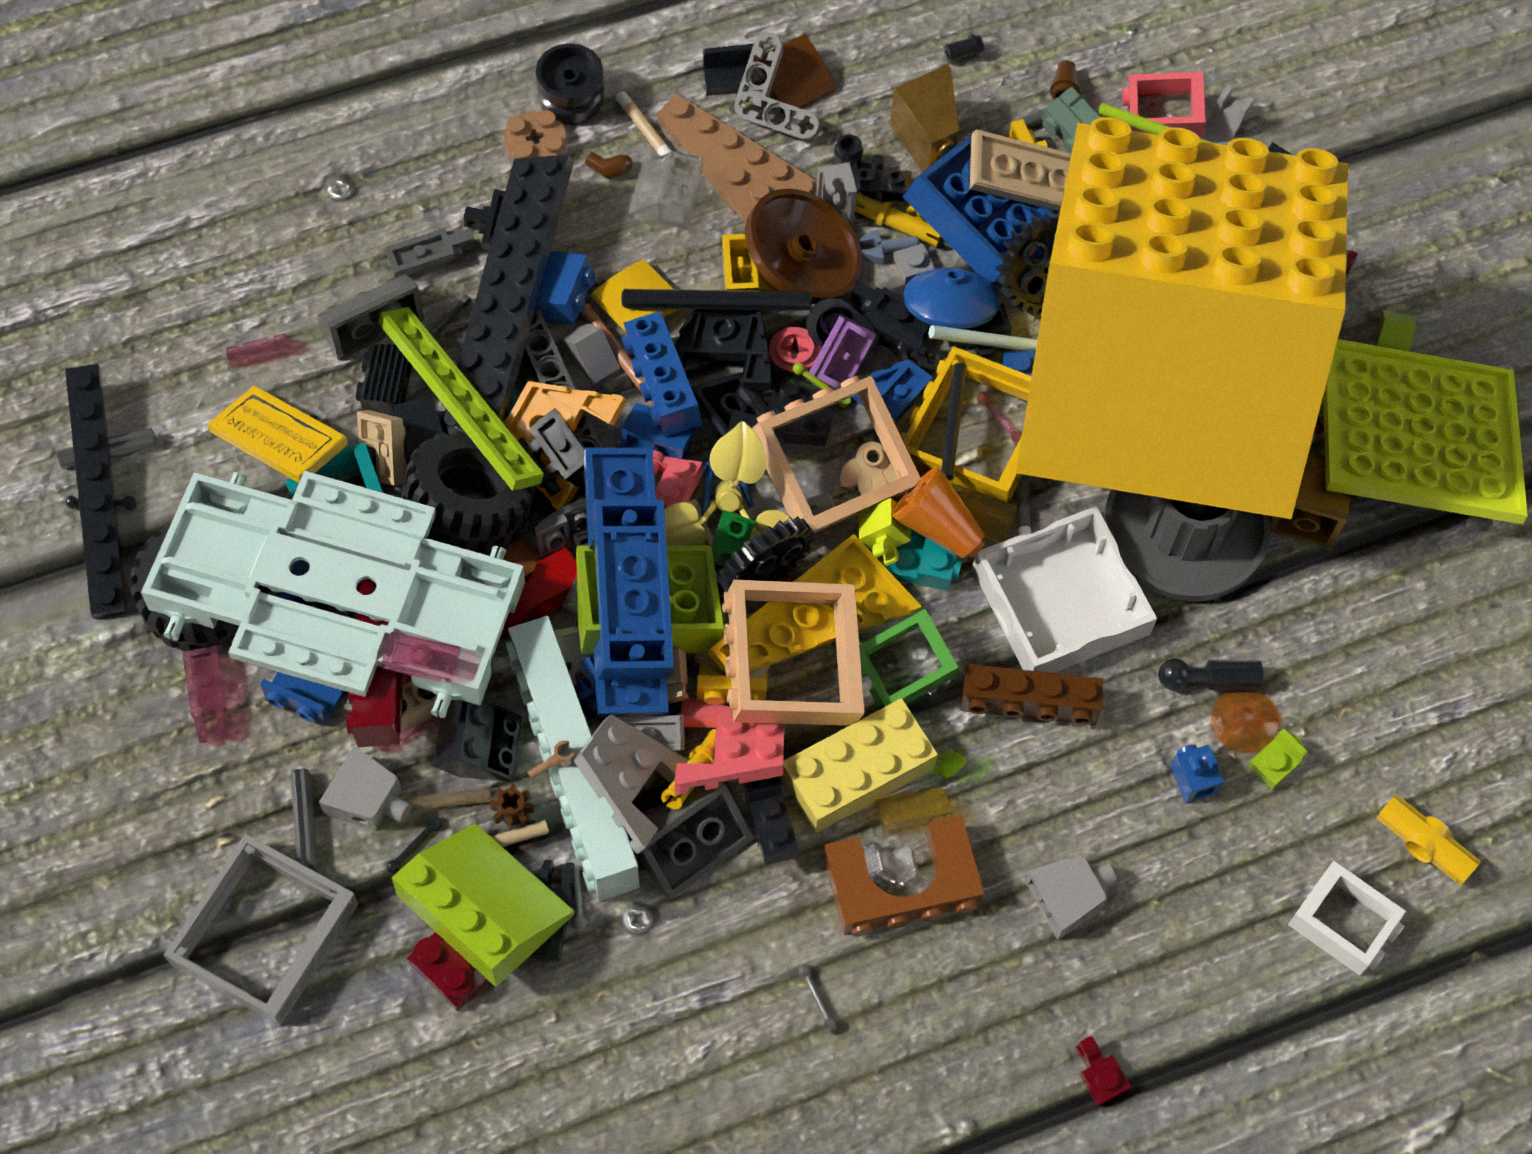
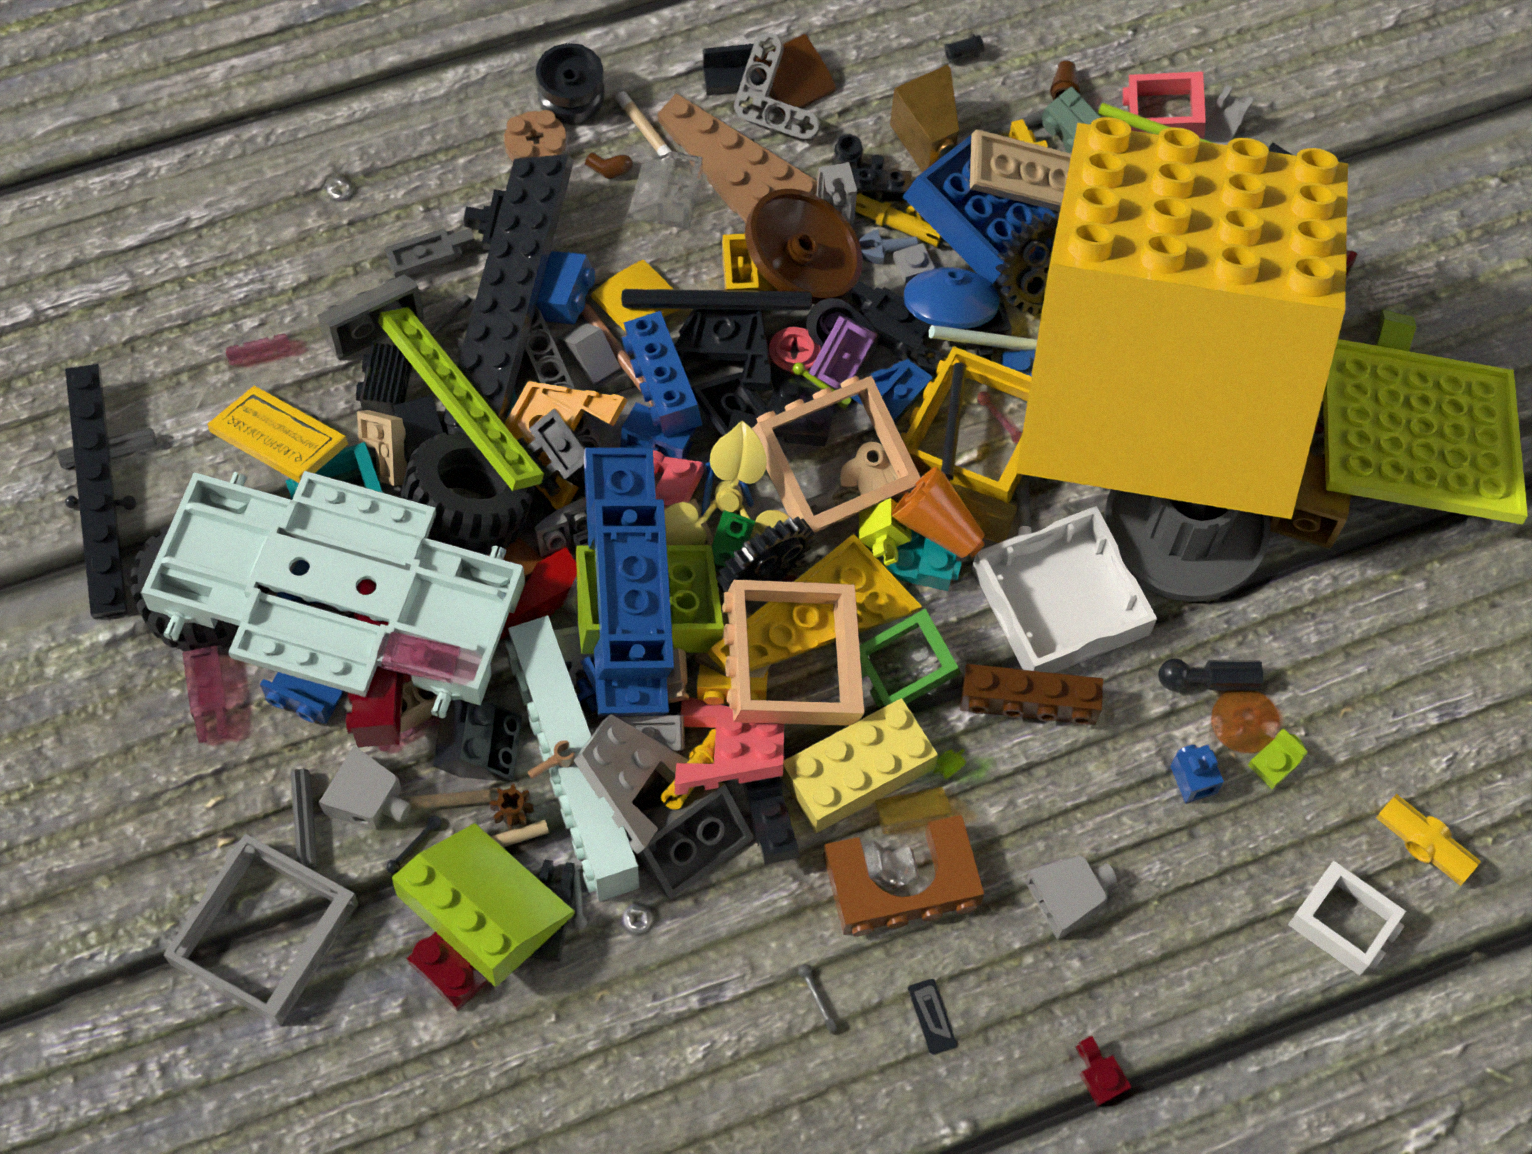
none -> black sticker [908,979,957,1055]

